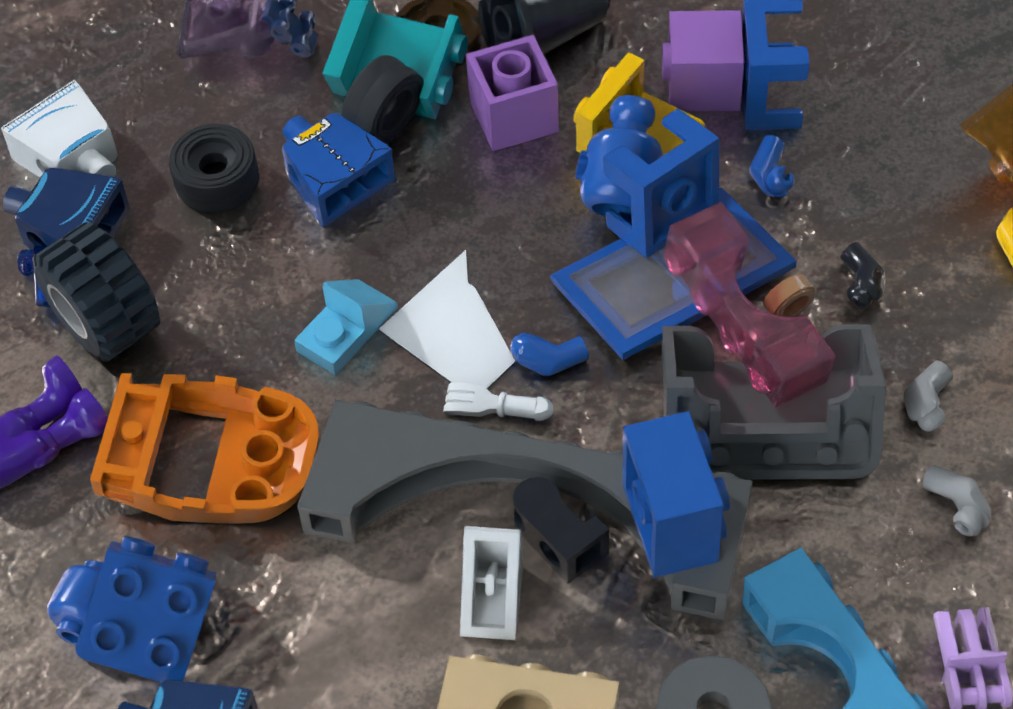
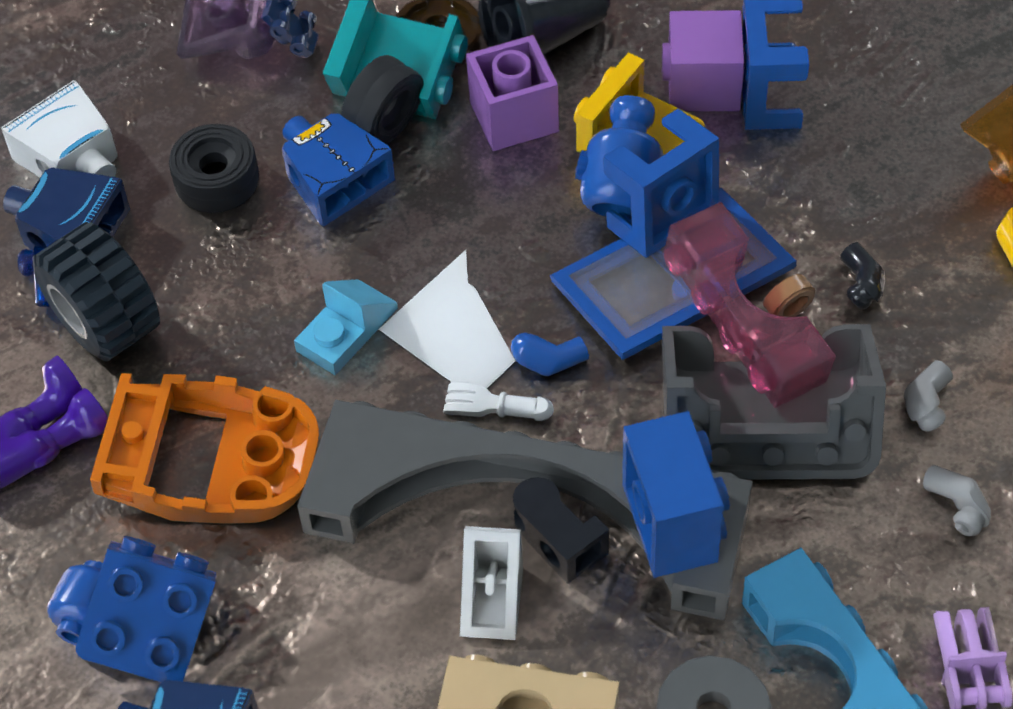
blue arm [749,135,795,198] -> none

